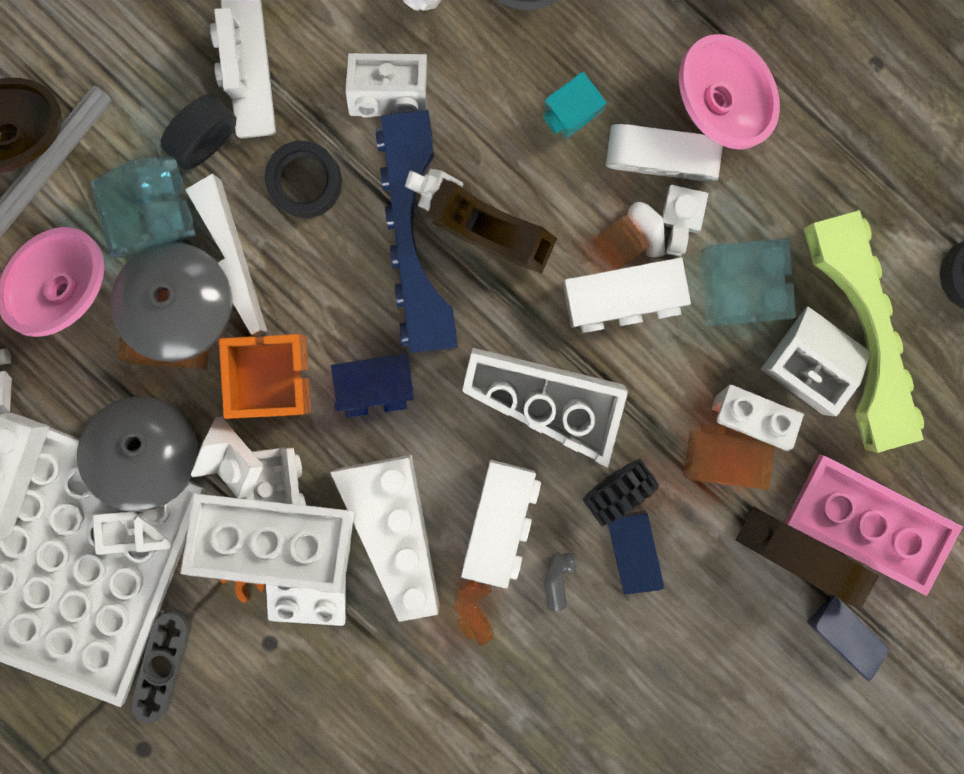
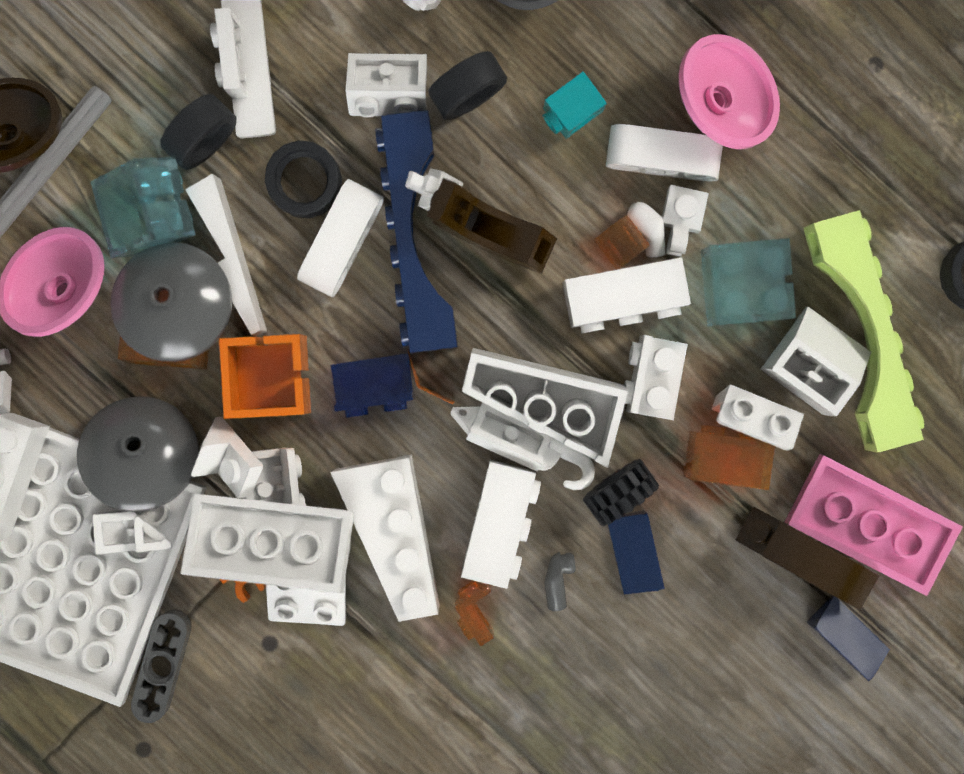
none -> white beam [297,179,384,298]
none -> orange sticker [408,351,455,404]
none -> black tyre [428,51,507,120]
none -> white plate [450,402,595,490]
none -> white bracket [624,335,688,420]

